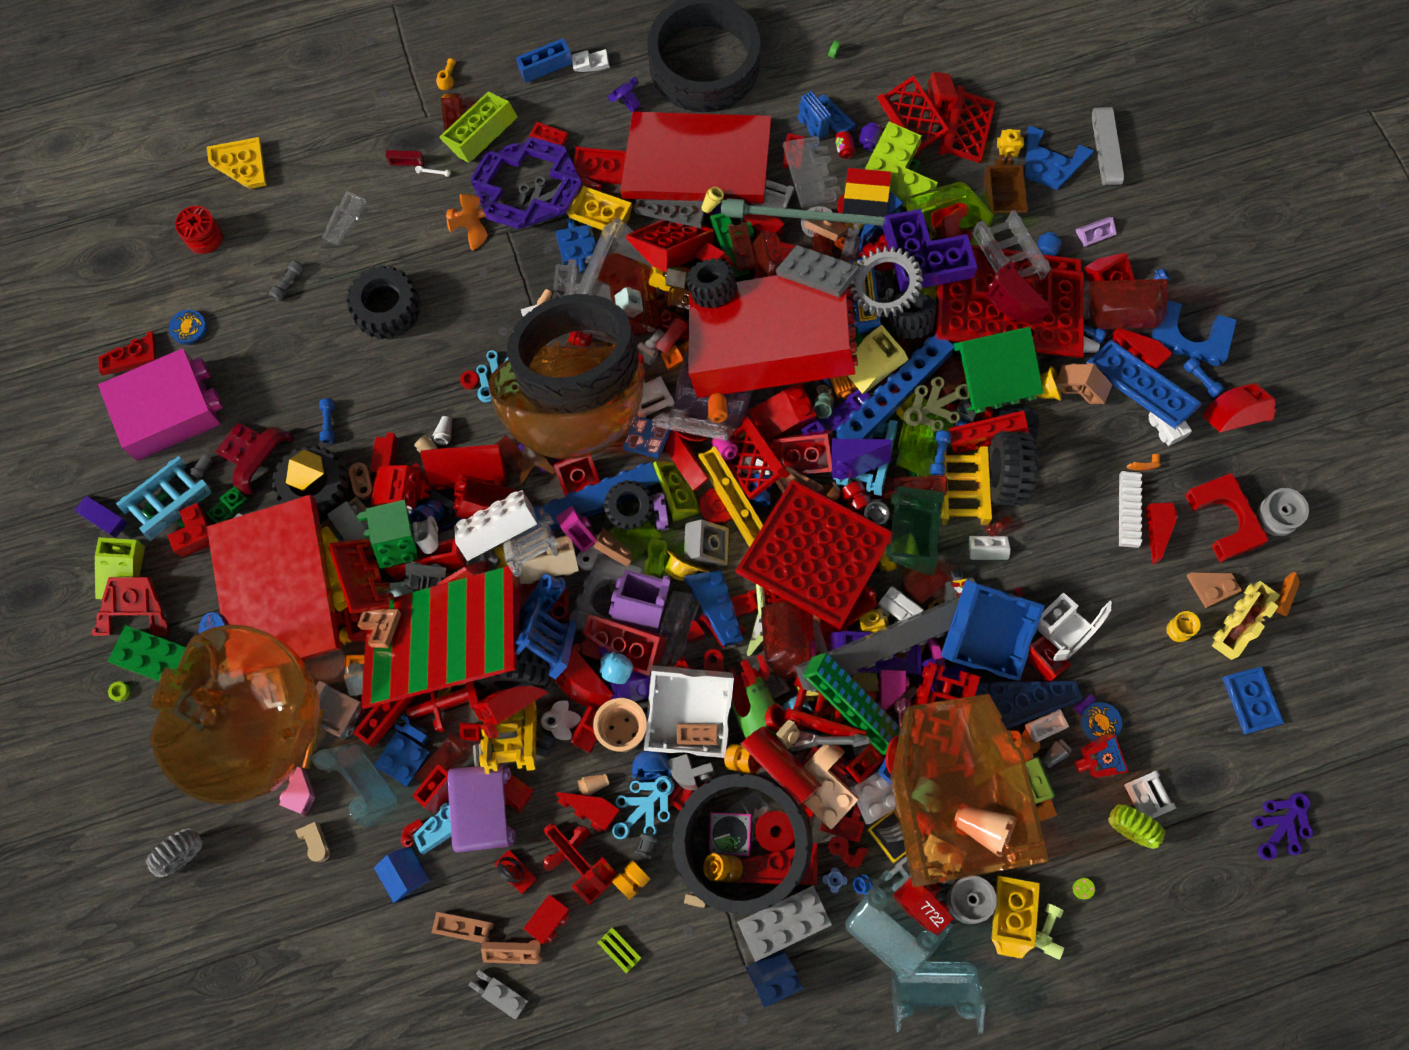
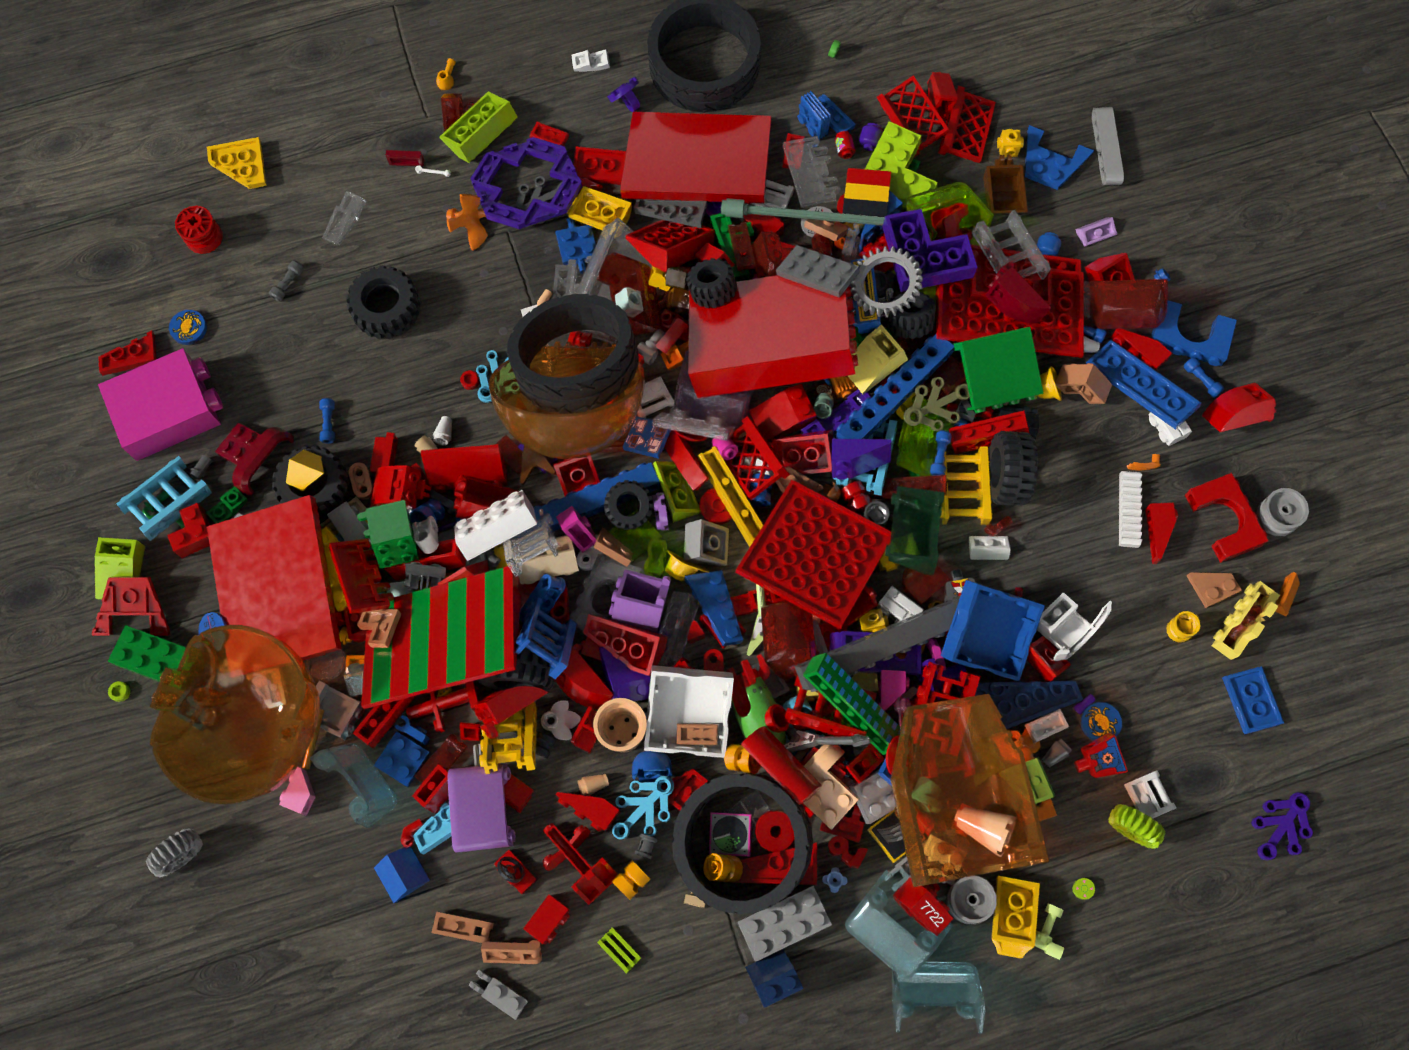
dark purple slope [74,496,128,538] -> none
tan leg [295,822,330,863] -> none
blue brick [516,38,572,83] -> none
medium azure hair [600,652,634,684] -> none
light grey brick [668,754,716,790] -> none
light yellow cone [701,186,724,213] -> none
orange brick [708,393,728,423] -> none
tan plate [776,720,801,749] -> none
blue plate [853,874,872,895] -> none

